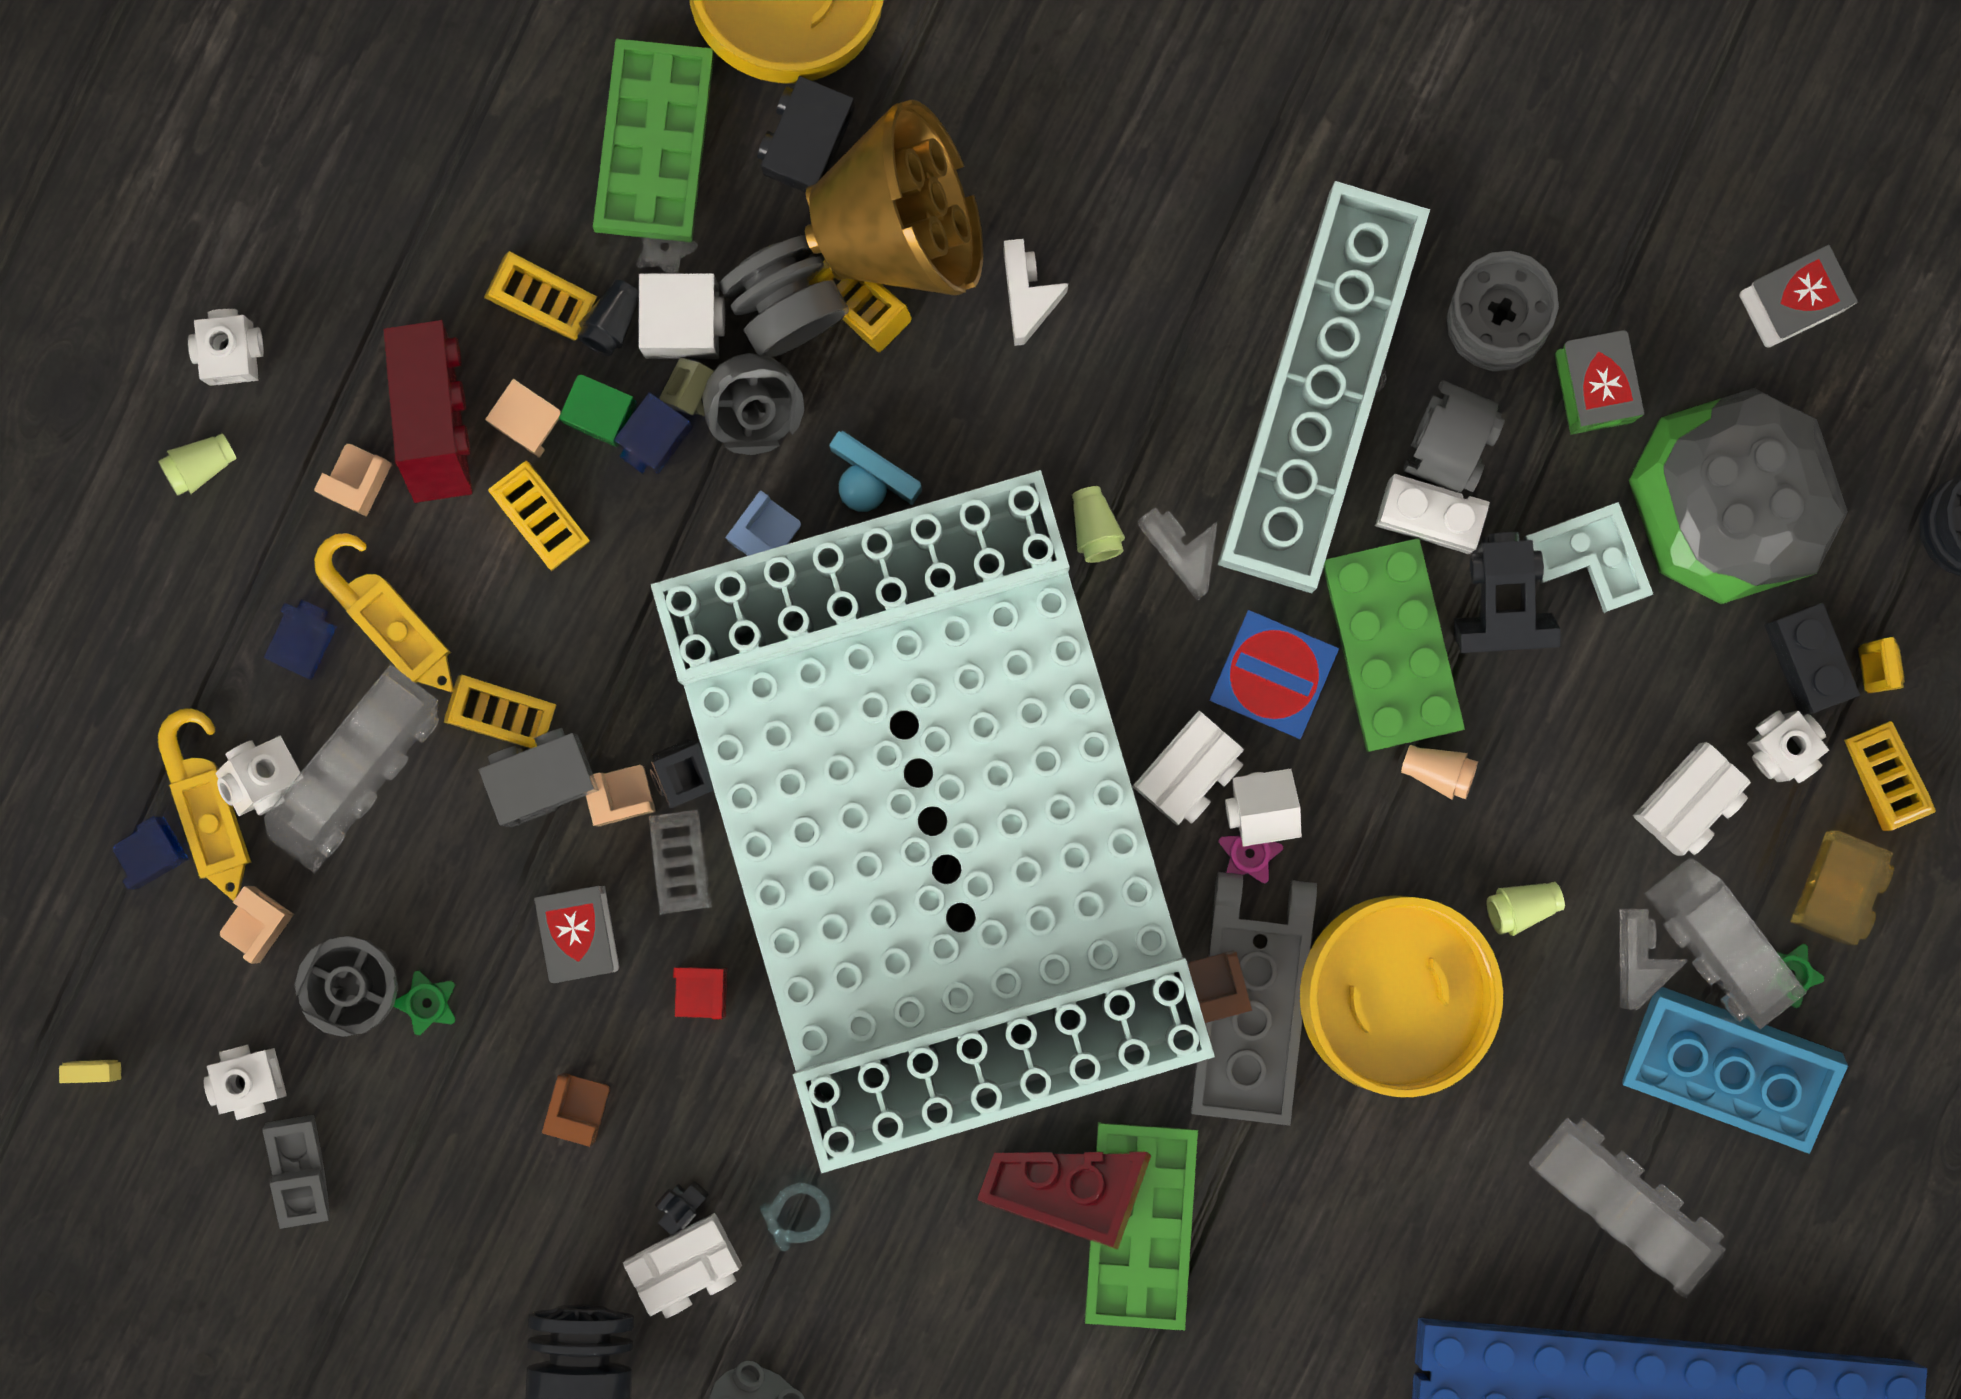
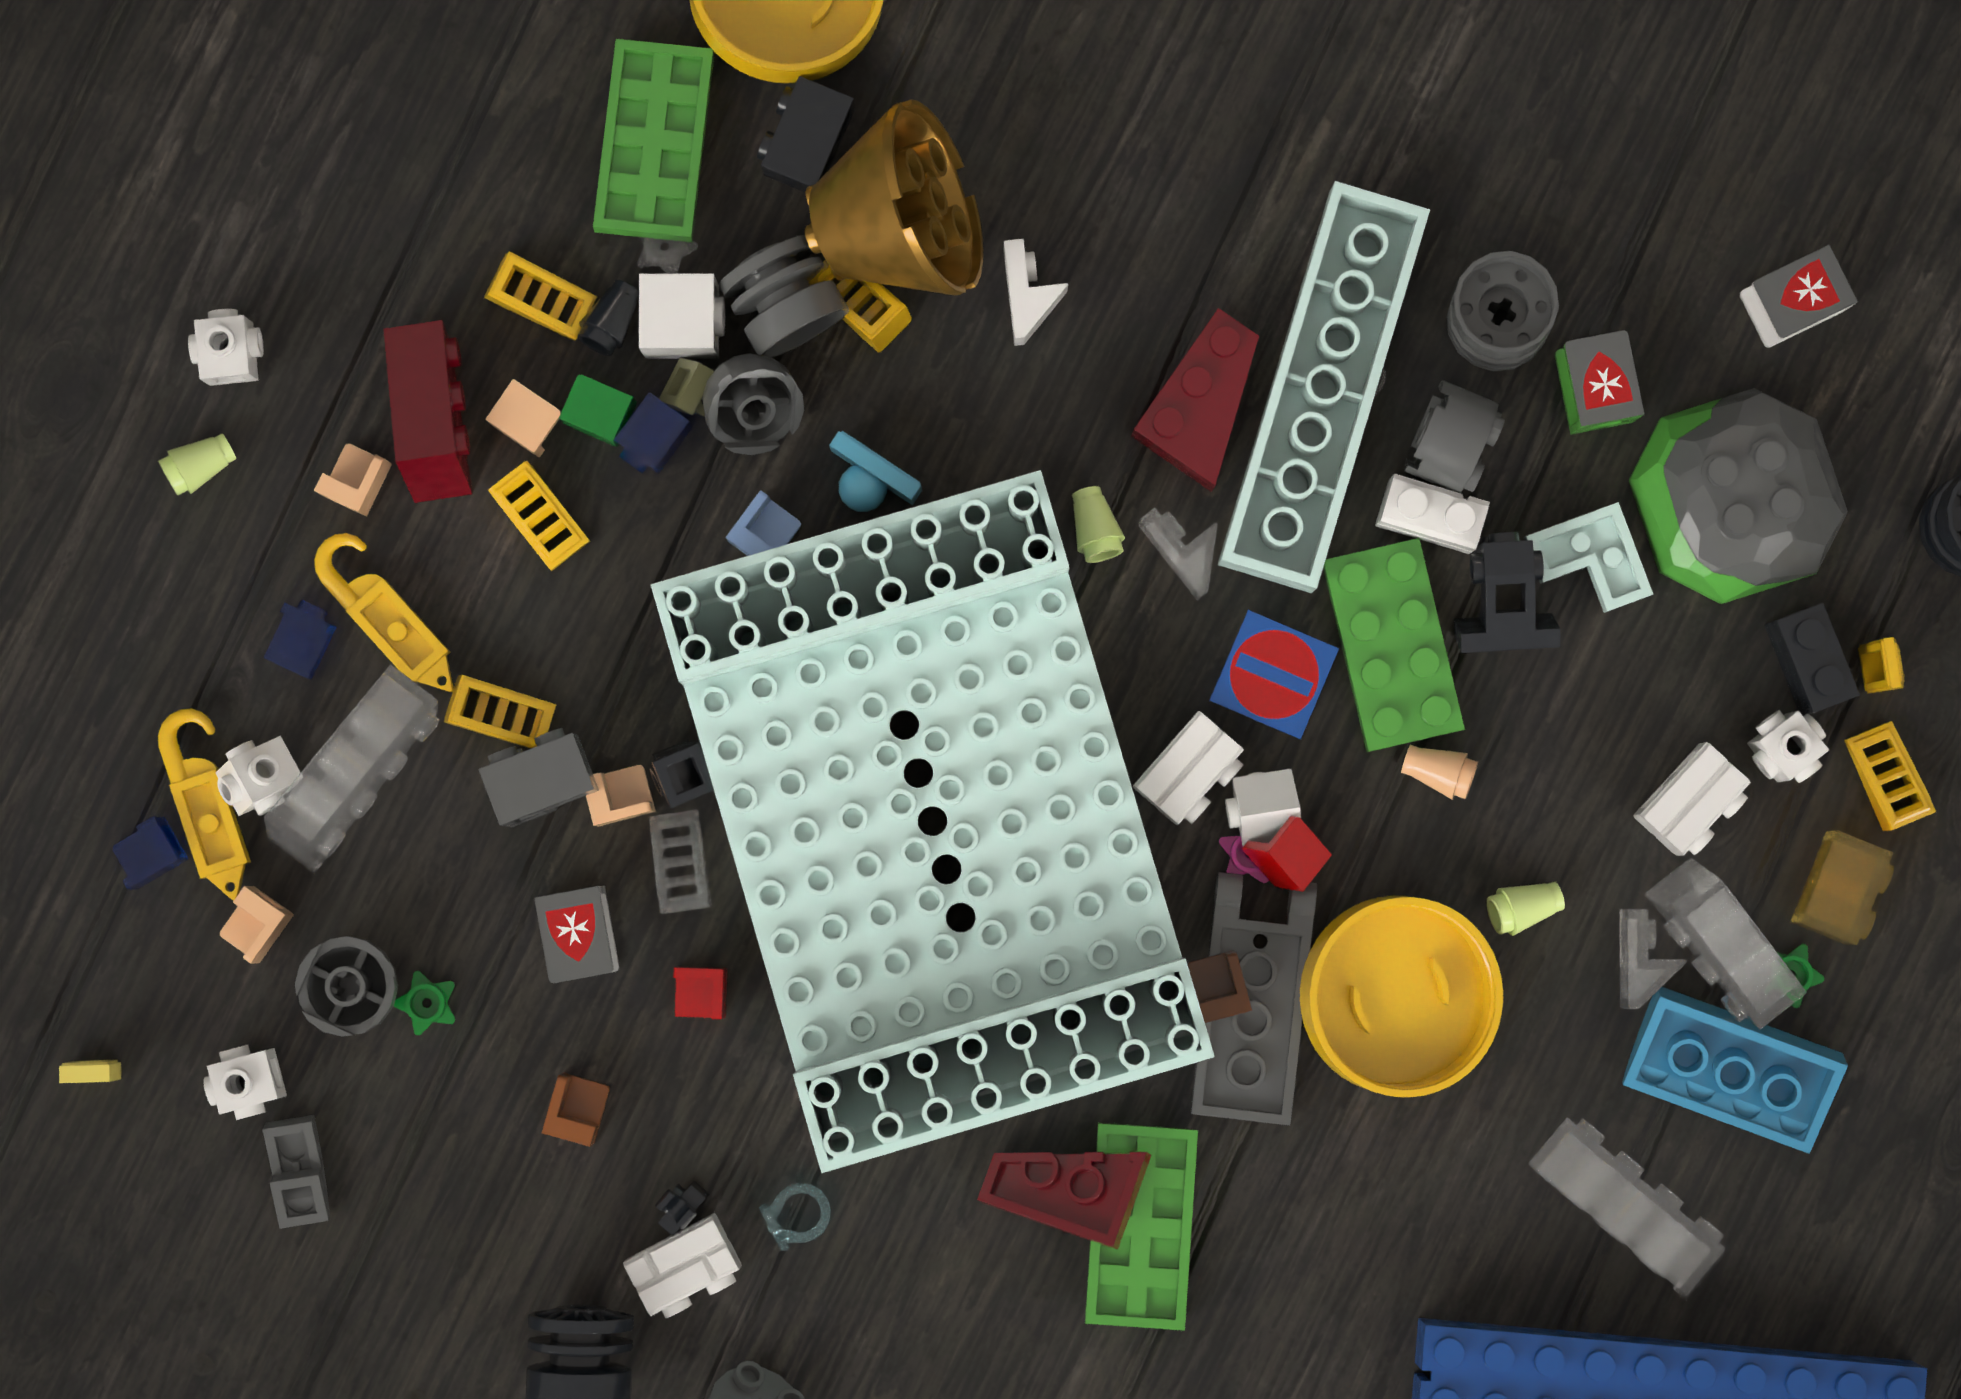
none -> dark red wedge [1131,308,1259,492]
none -> red panel [1242,816,1332,892]

